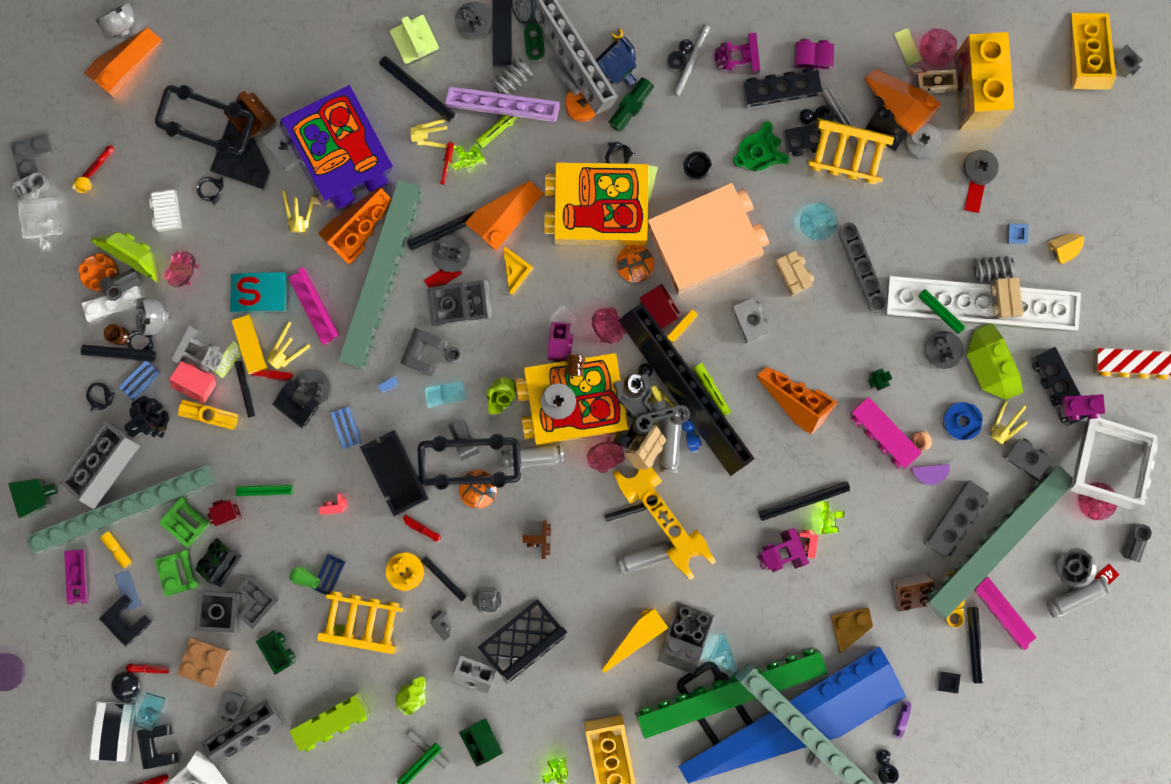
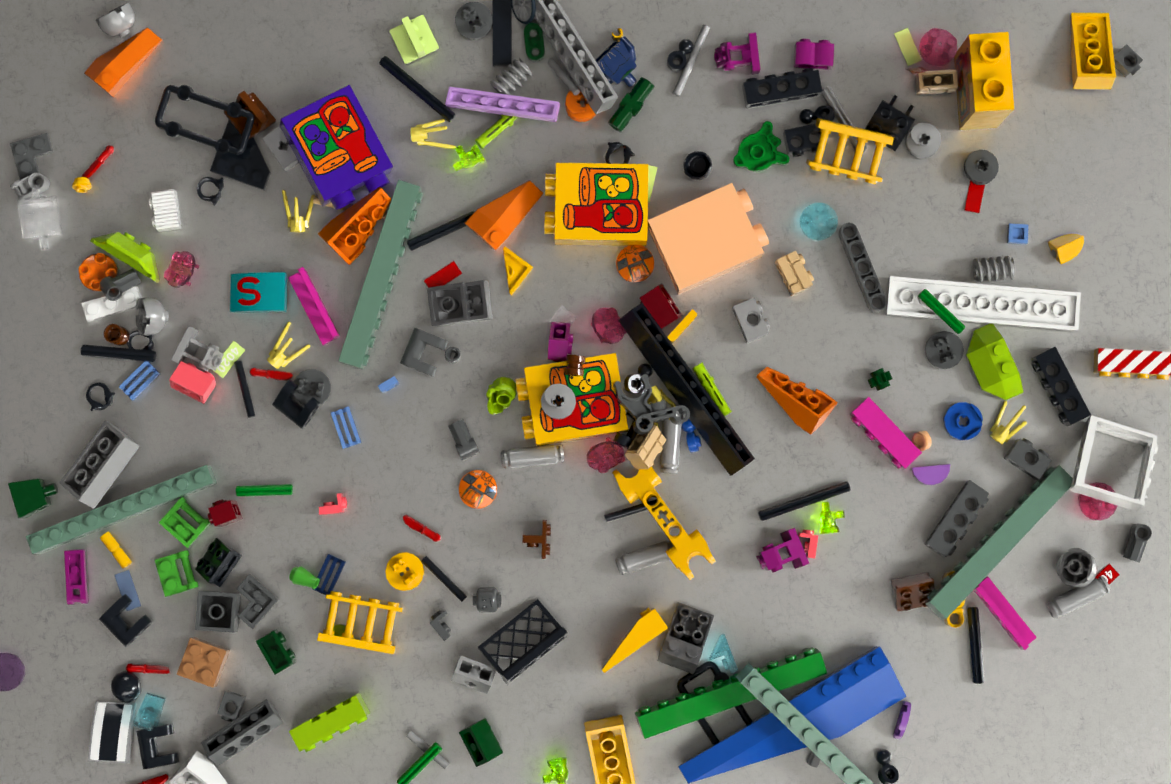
black piece [124,395,169,438] -> none
yellow piece [178,399,239,430] -> none
yellow tile [231,314,267,374] -> none
black piece [360,430,430,517] -> none
lime head [396,677,426,715] -> none
black bar [417,433,522,490] -> none
clear light blue slope [425,381,467,408] -> none
dark grey plate [432,235,470,273] -> none
red piece [440,142,454,185] -> none
pearl gold wing [831,608,873,653] -> none
orange wedge [864,69,941,135] -> none
black tile [938,671,961,694] -> none
tan brick [990,277,1023,320] -> none
magenta brick [1060,394,1105,420] -> none

